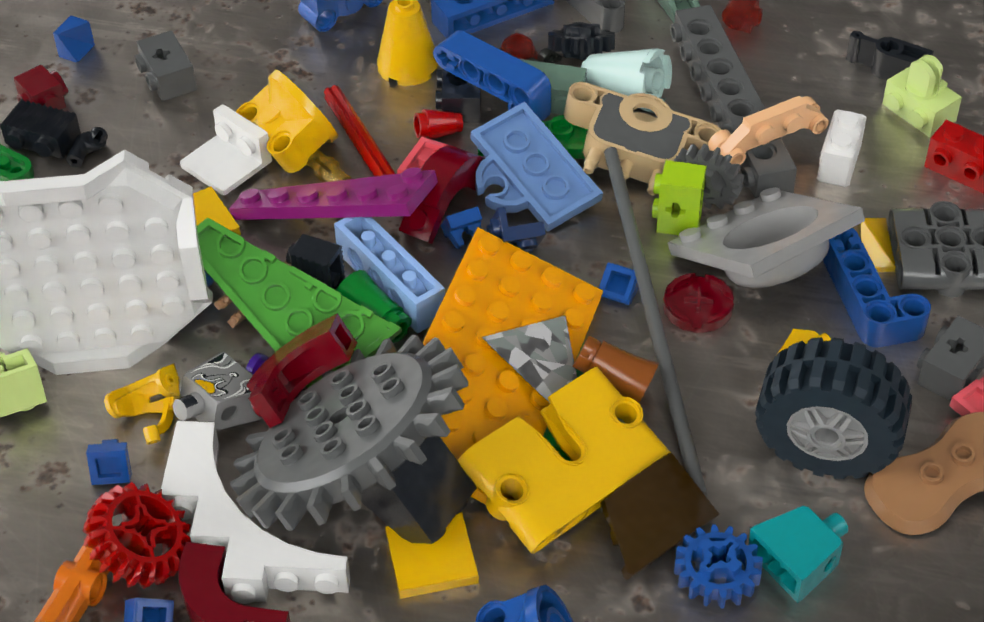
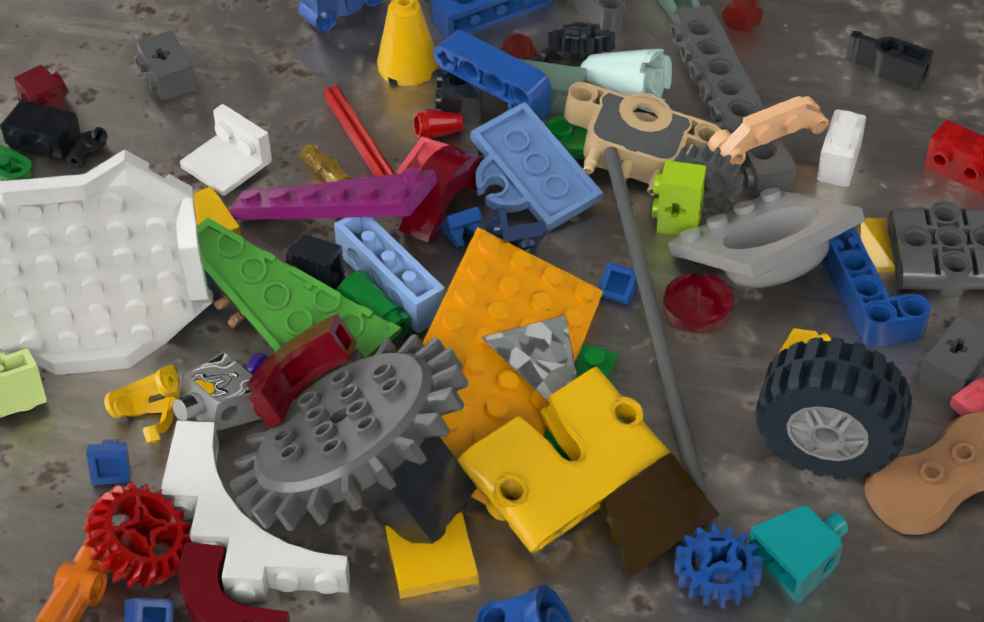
blue slope [53,15,95,62] -> none
yellow piece [236,70,339,173] -> none
dark orange plant [573,336,659,403] -> none
yellowish green brick [882,55,962,137] -> none

